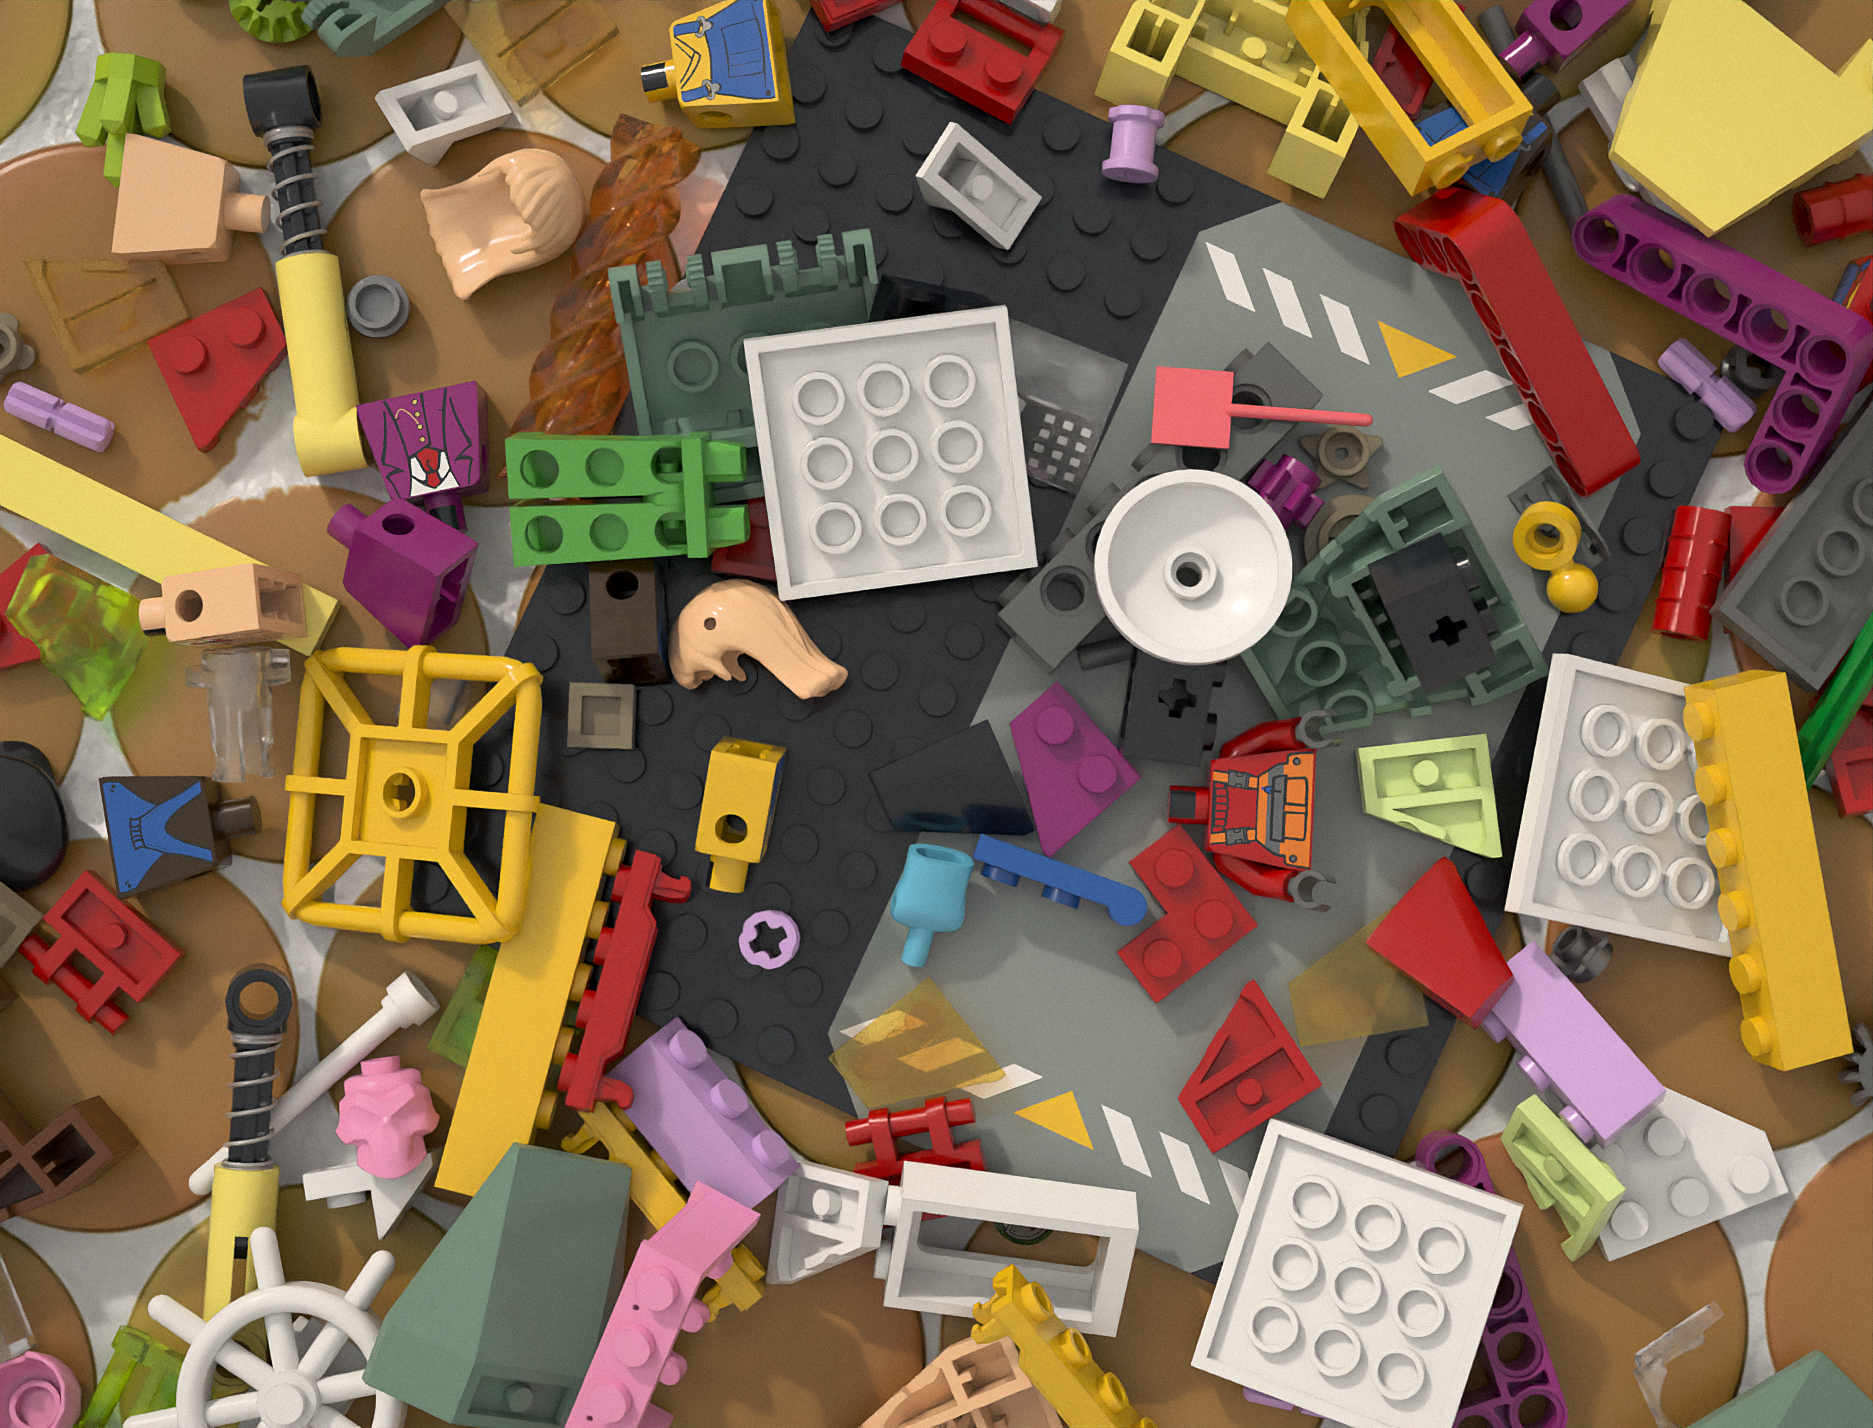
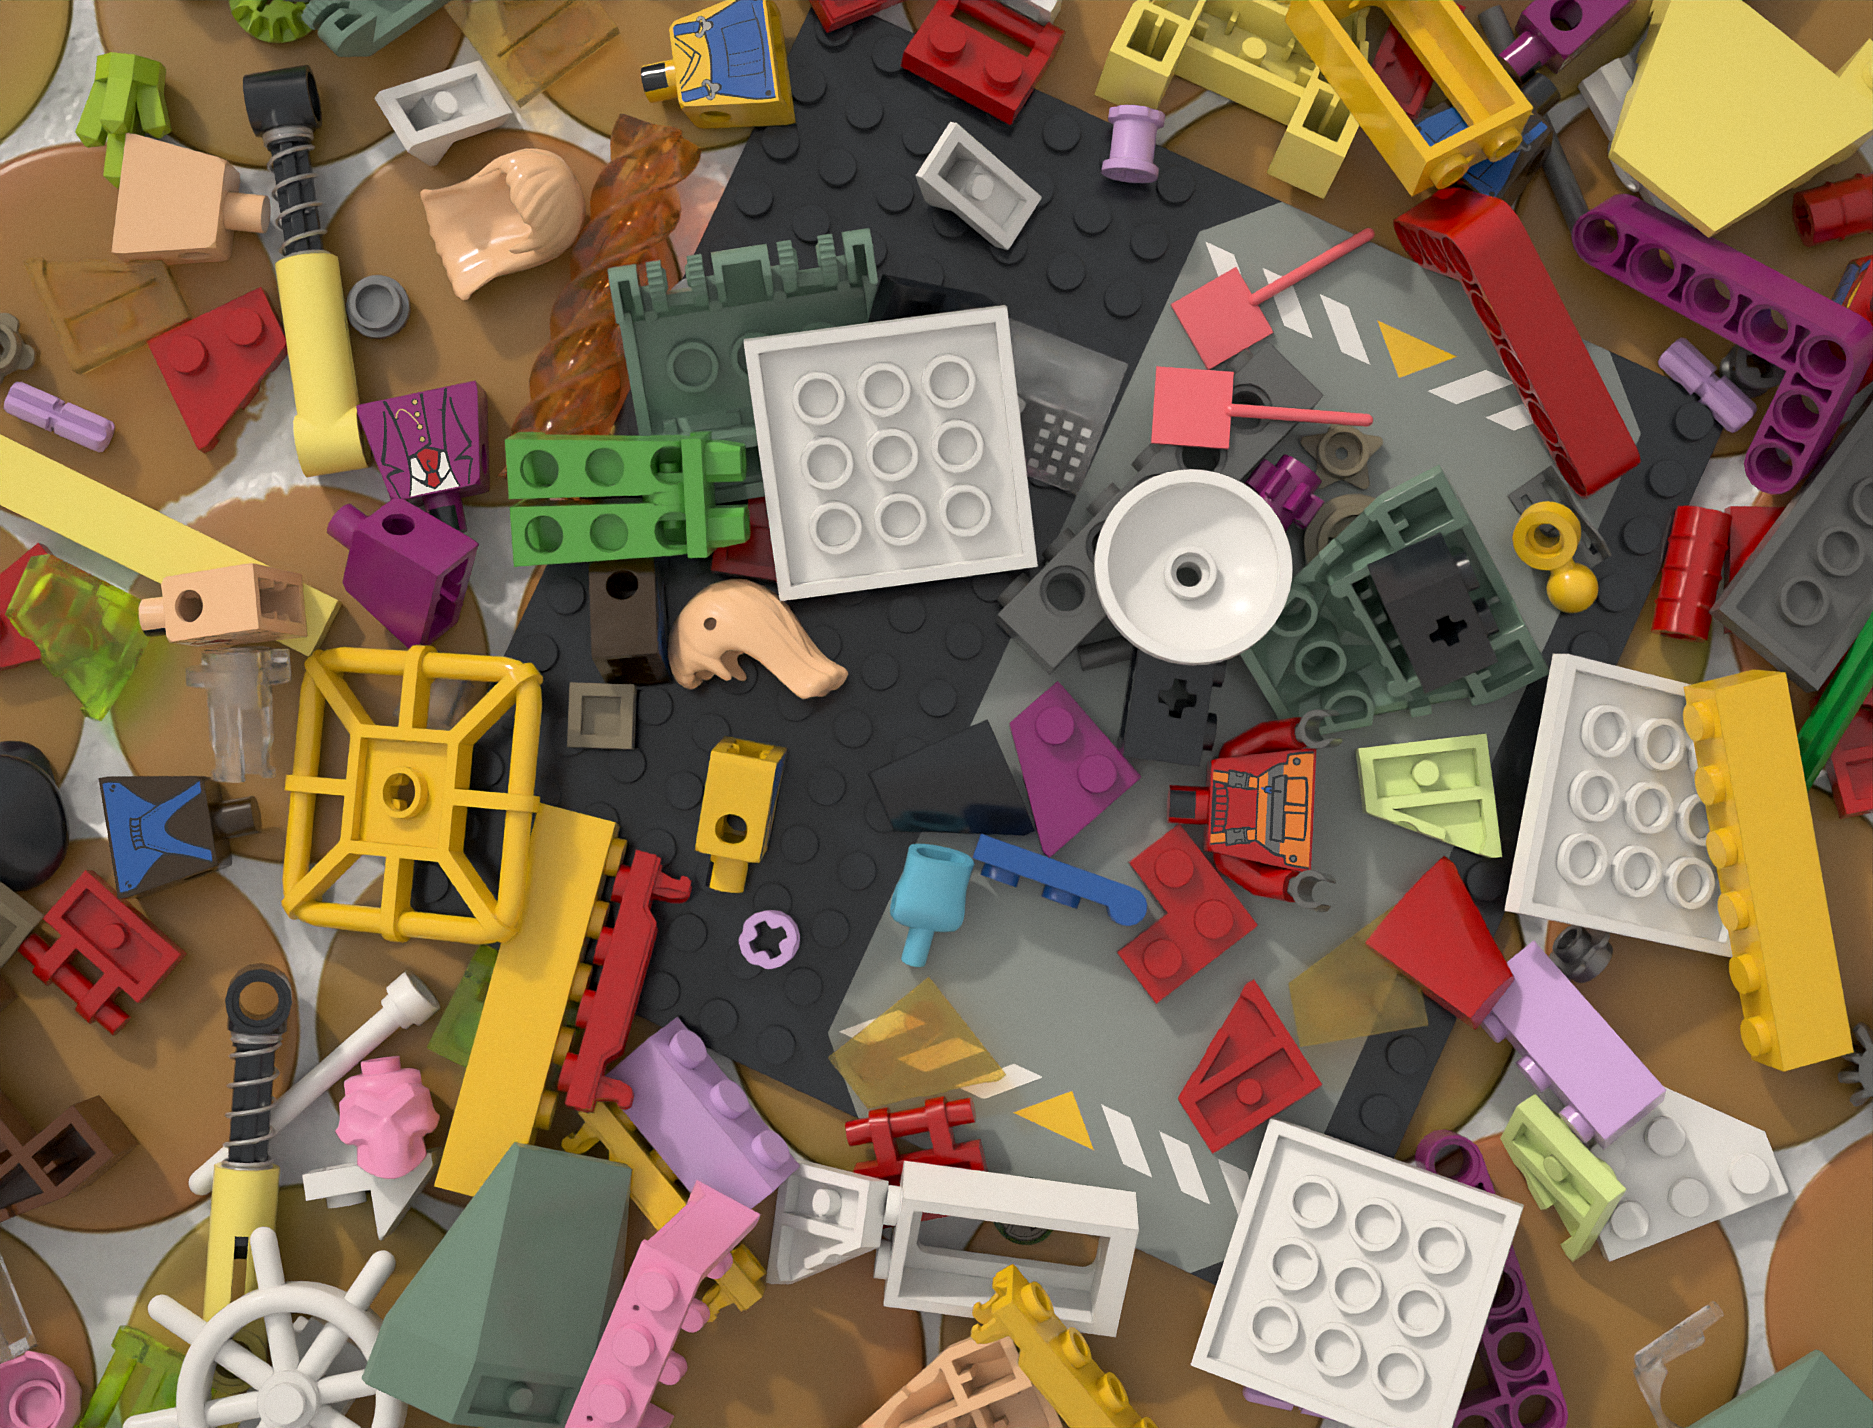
none -> coral piece [1170,228,1375,370]

